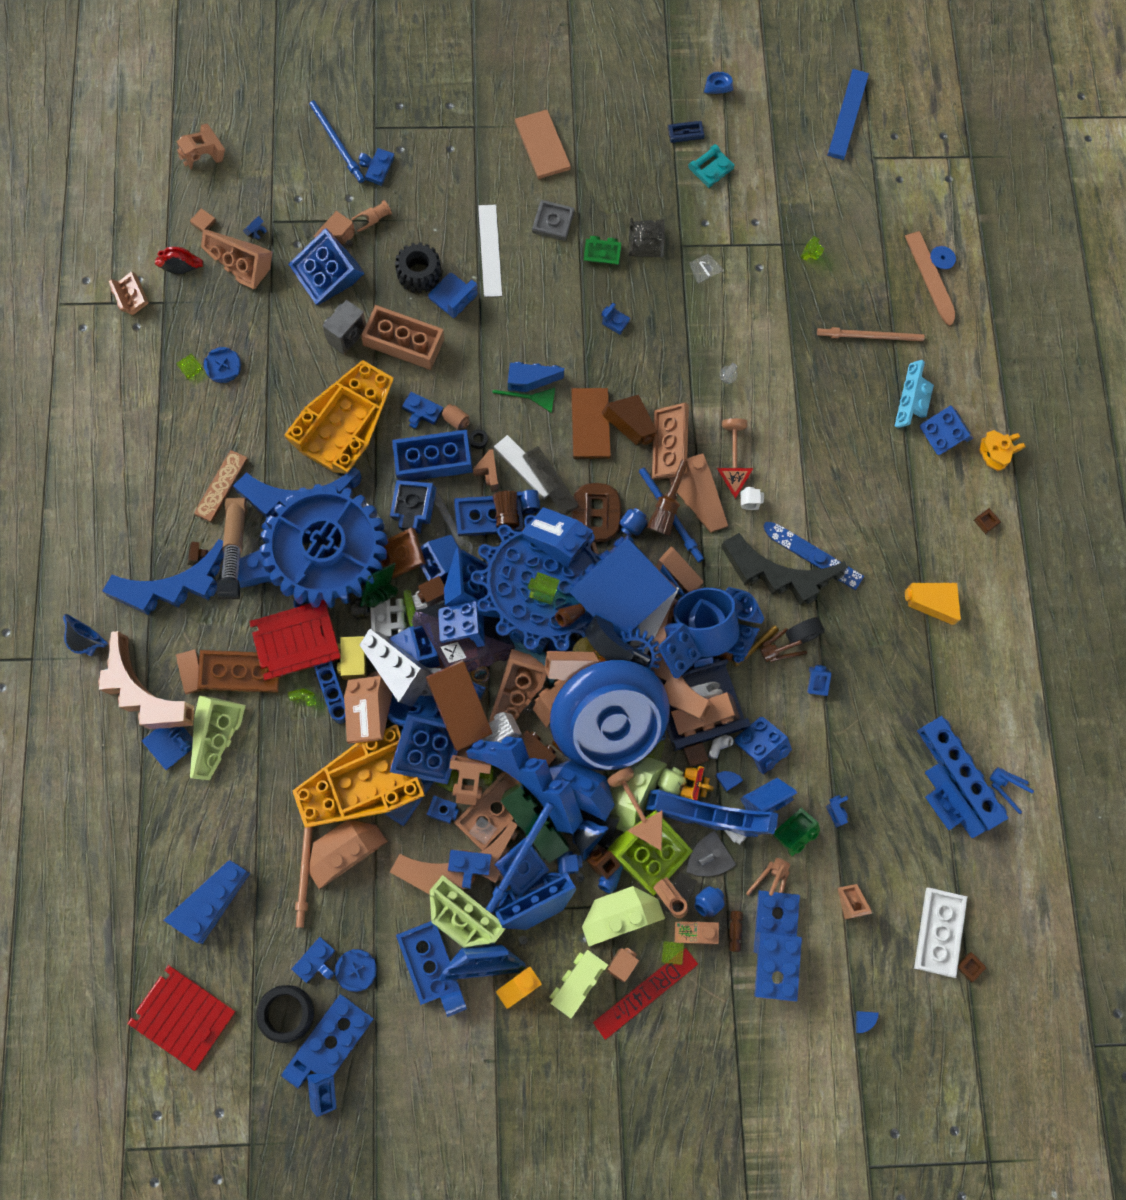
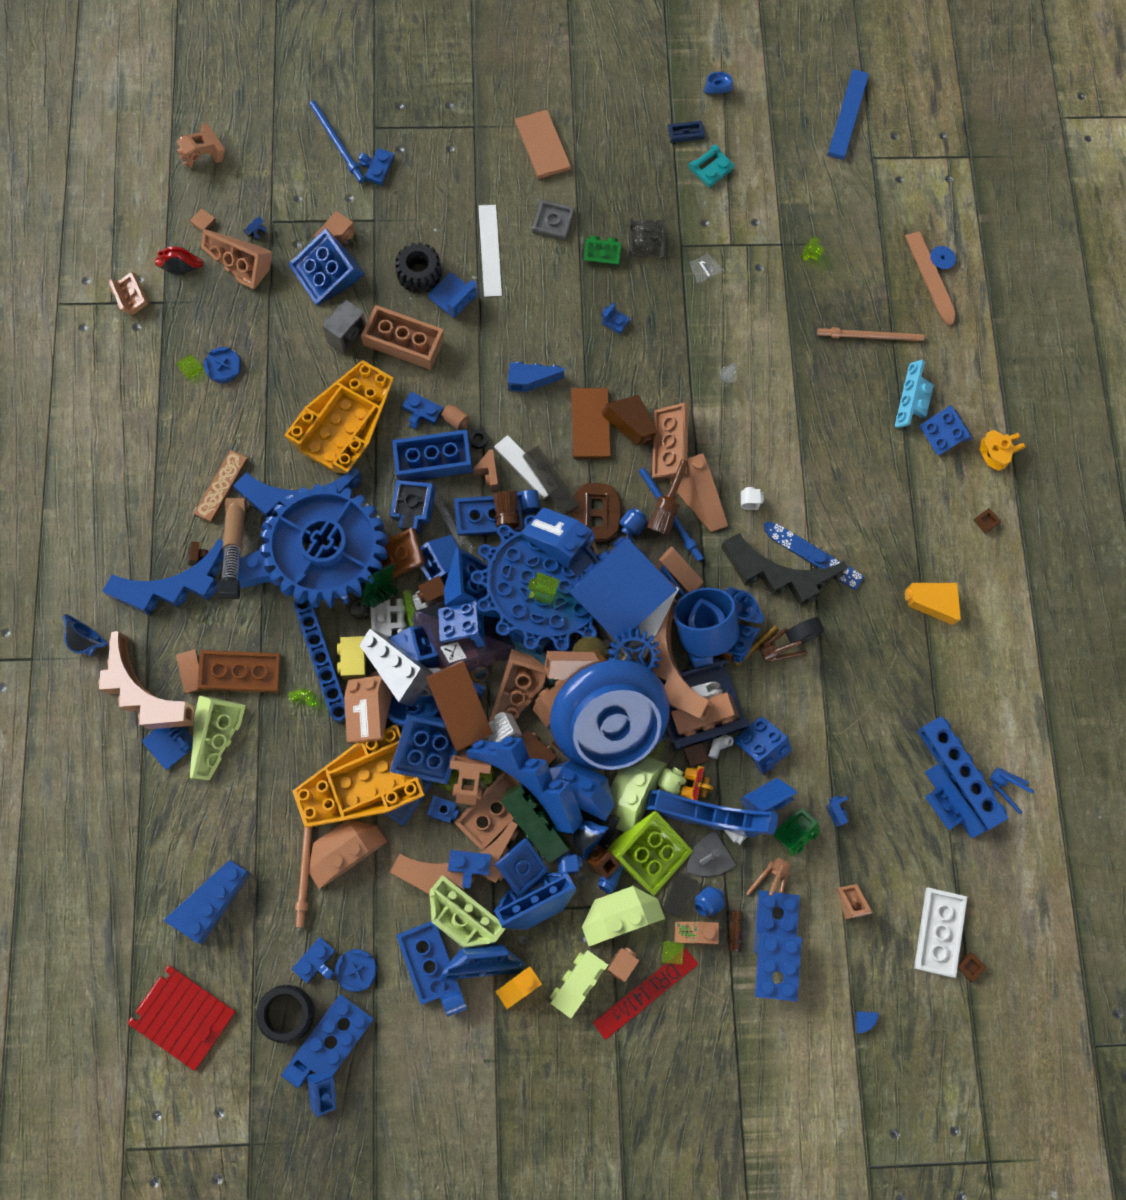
red door [249,600,341,681] -> none
nougat piece [351,200,392,232] -> none
clear tile [469,817,497,845] -> none
blue bar [486,802,554,913] -> none
green piece [492,388,555,413] -> none
reddish brown cone [555,603,585,627] -> none
black arch [586,615,650,667] -> none
nougat piece [607,767,663,851] -> none
nougat piece [653,877,688,918] -> none
blue bracket [658,623,701,679] -> none
blue tile [715,771,743,792] -> none
nougat piece [716,418,754,499] -> none
blue bracket [807,665,831,696] -> none

